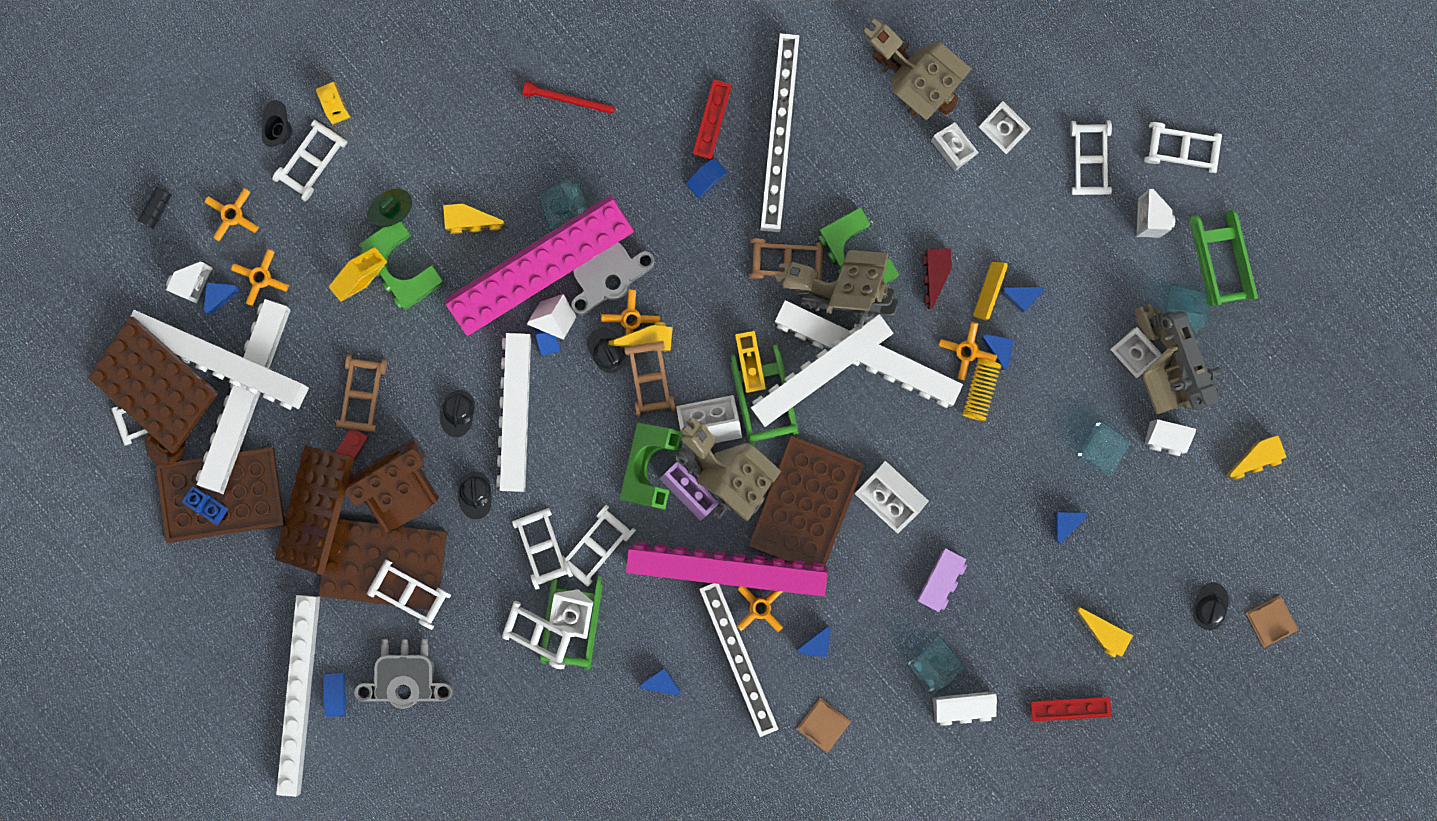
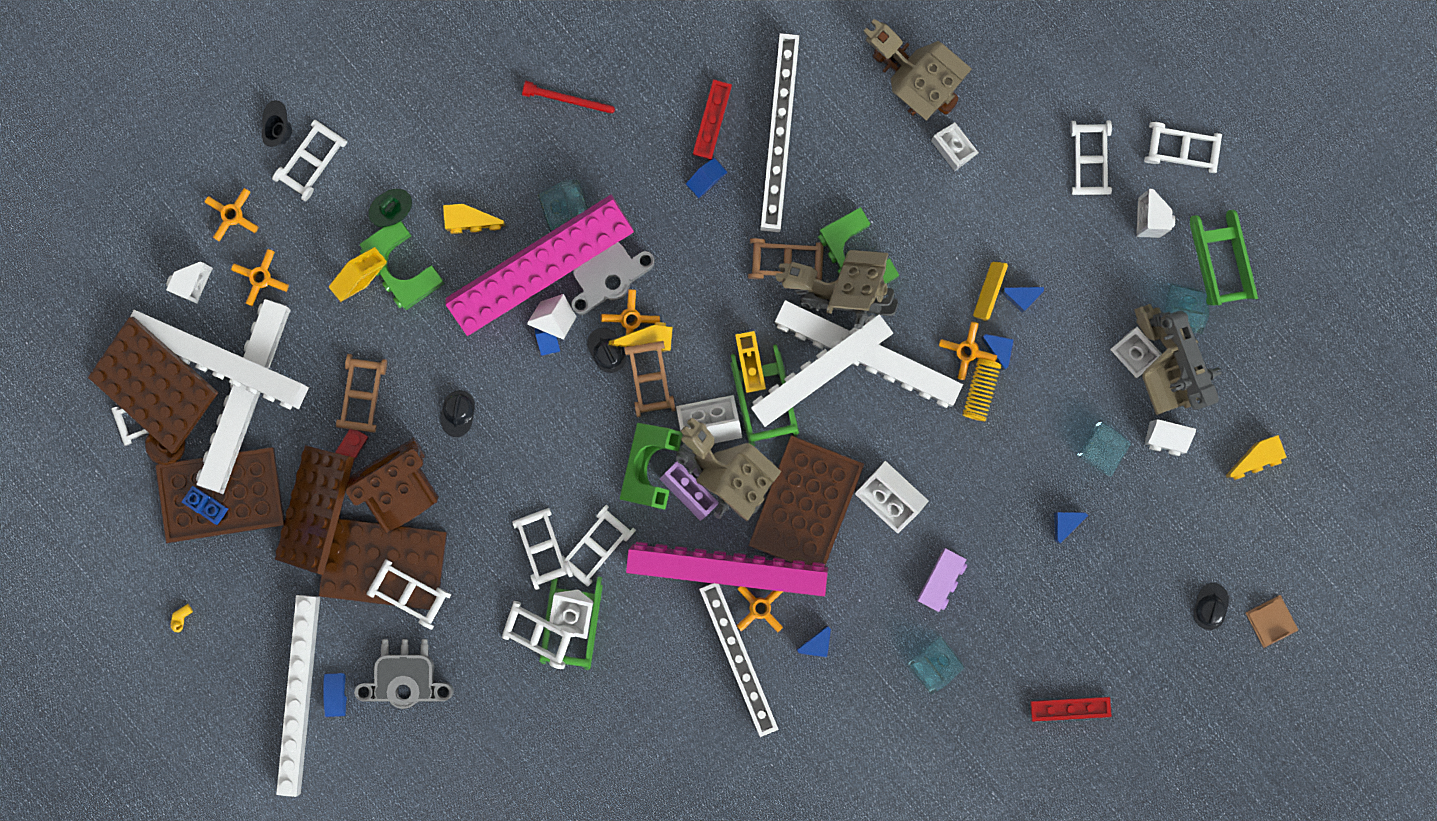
black axle [138,186,172,229] -> none
blue slope [204,283,240,315] -> none
yellow torso [316,82,350,124] -> none
black piece [459,472,492,520] -> none
white brick [497,333,531,492] -> none
blue slope [641,668,680,696] -> none
medium nougat piece [796,698,851,753] -> none
dark red slope [922,248,952,310] -> none
white slope [932,692,997,726] -> none
white slope [979,101,1031,154] -> none
yellow slope [1075,607,1133,658] -> none
none -> yellow arm [170,604,193,632]

